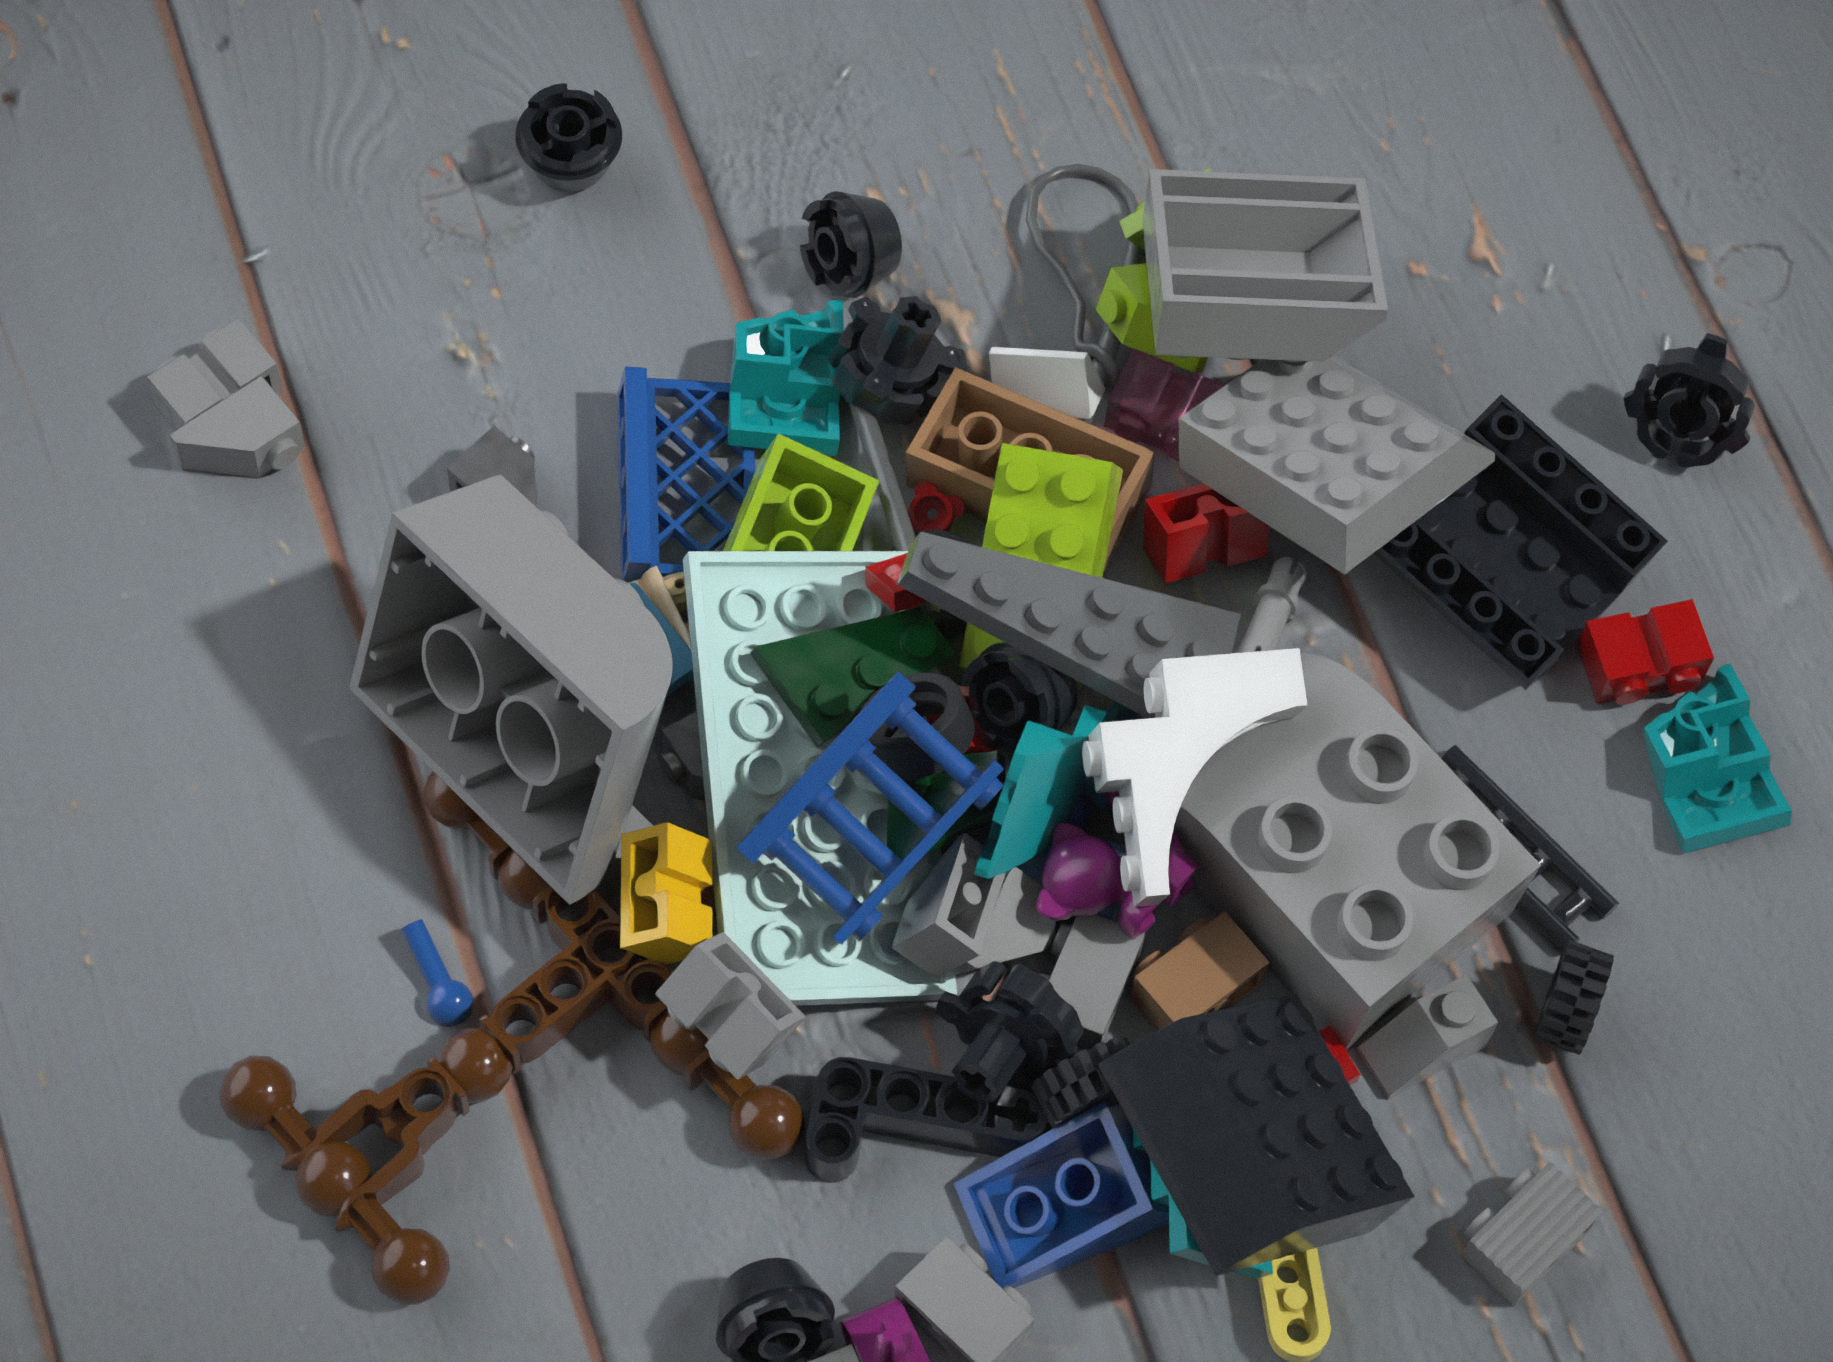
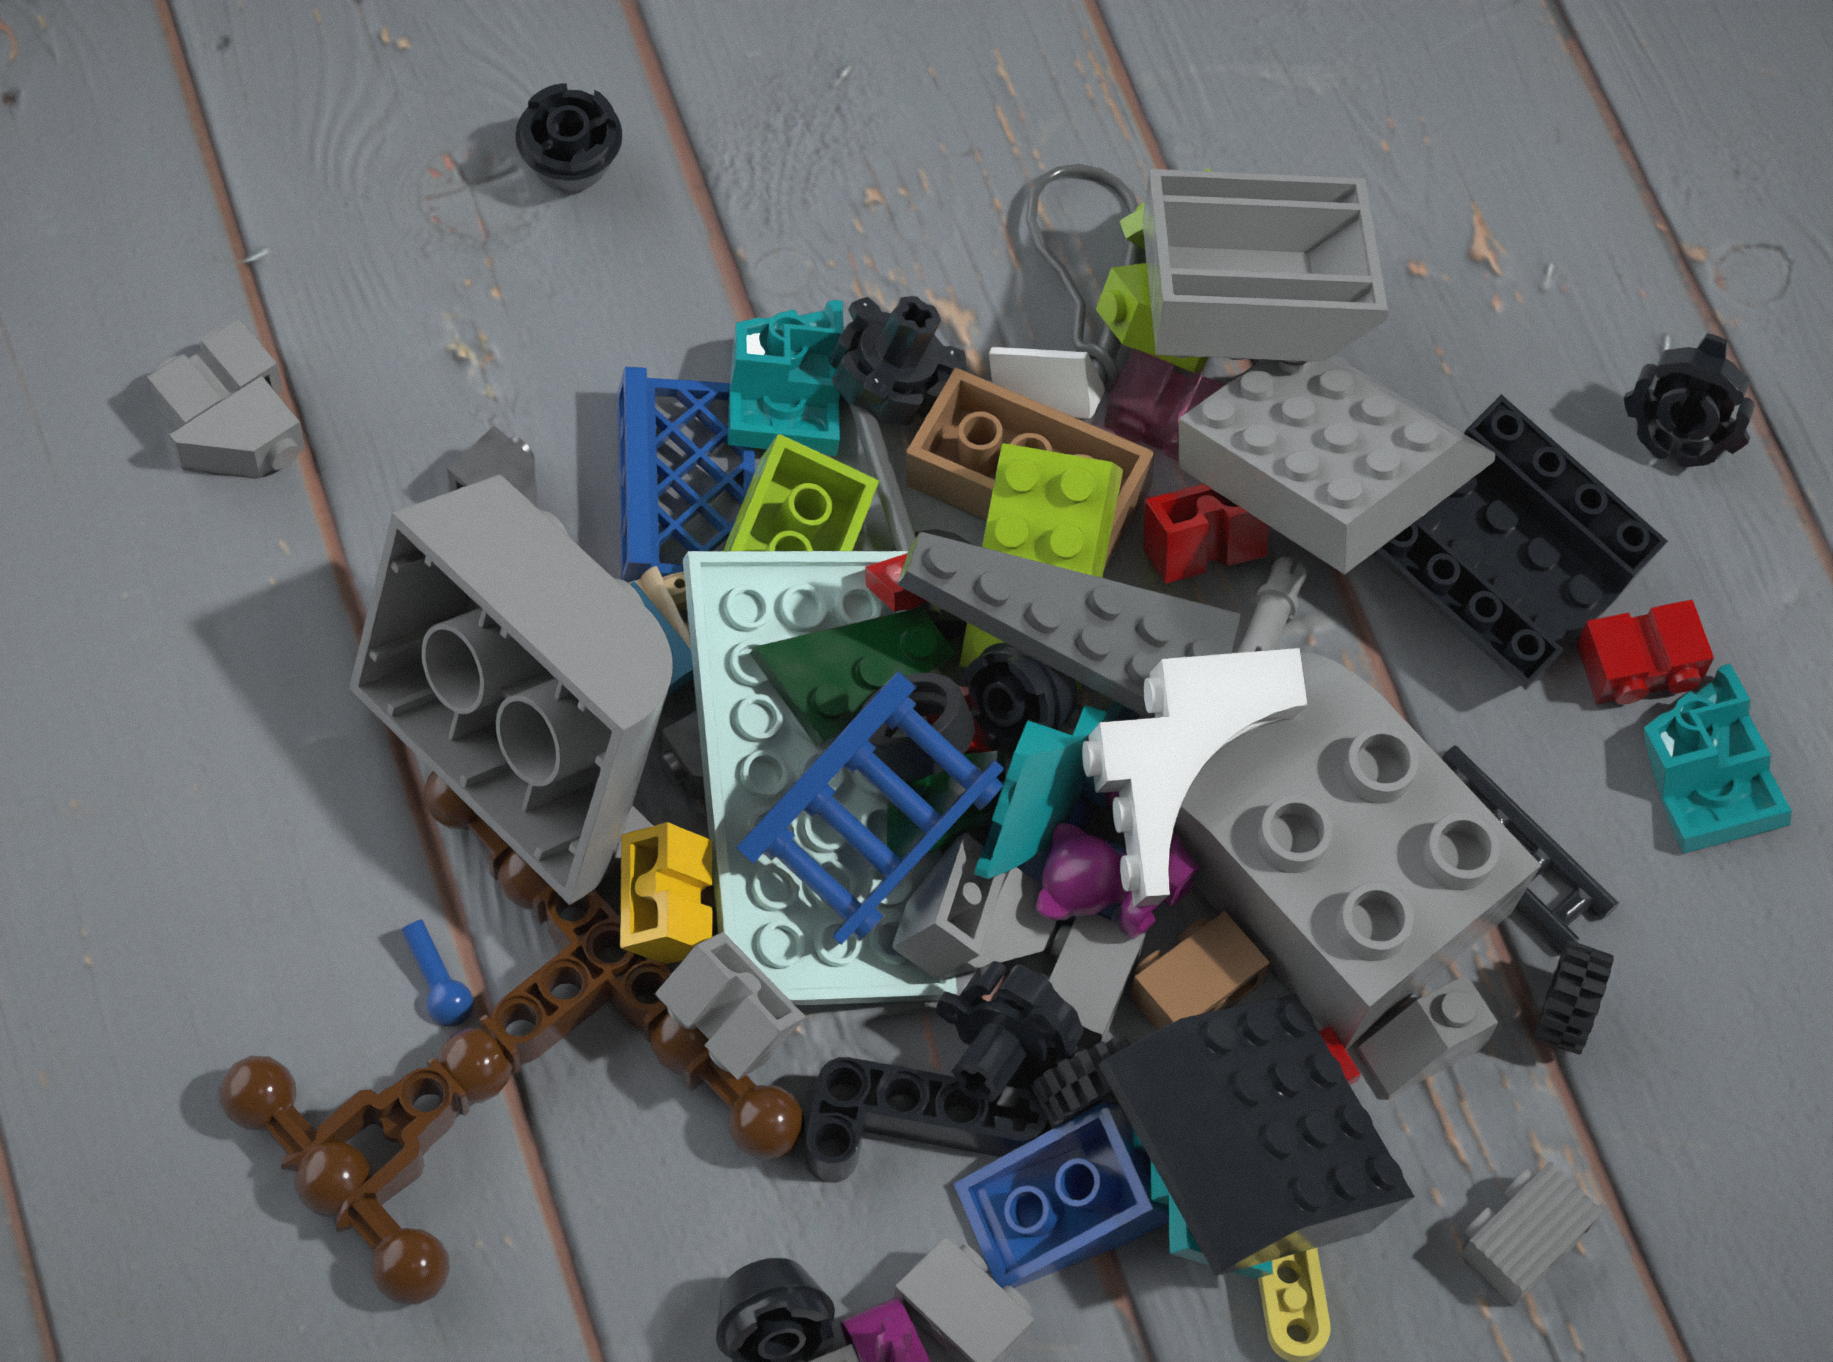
black cone [800,191,902,298] -> none
red plate [907,482,965,532] -> none

